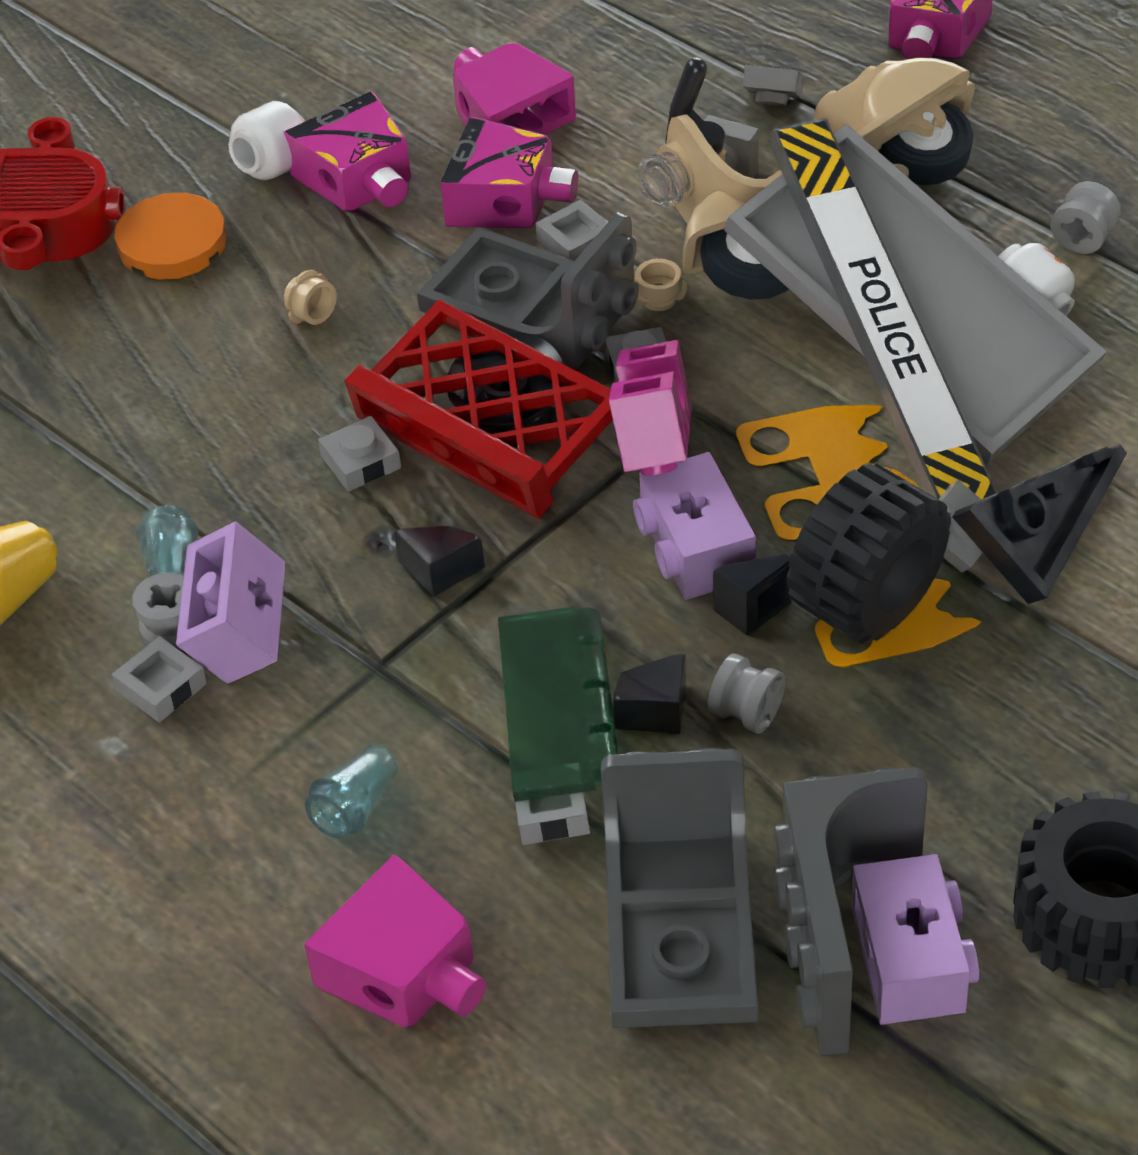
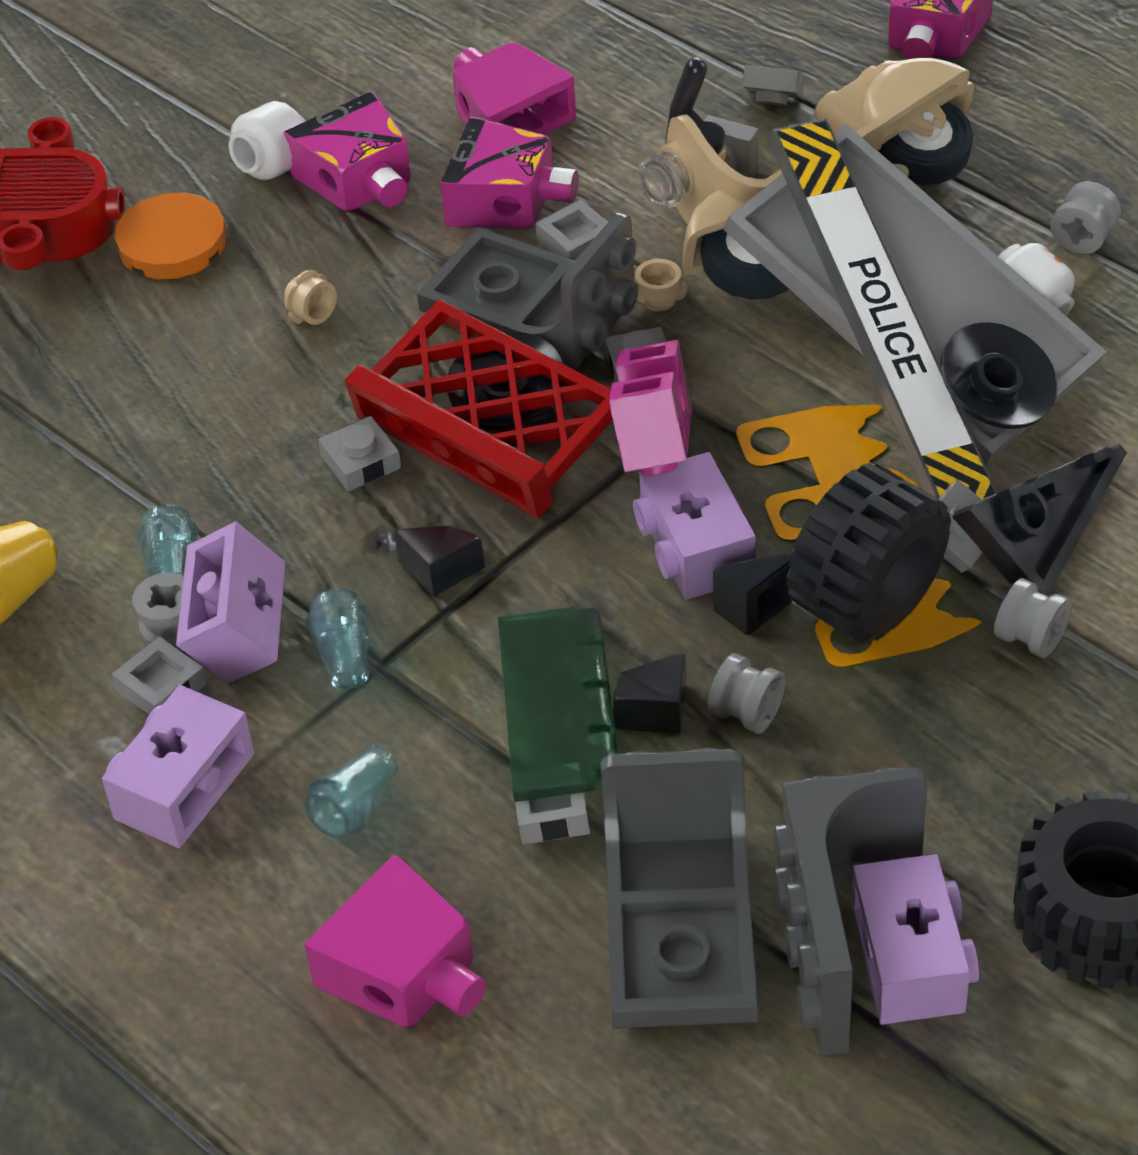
none -> lavender brick [102,684,255,849]
none -> clear light blue cone [305,589,369,689]
none -> black dish [940,322,1058,429]
none -> light grey wheel [994,578,1072,658]

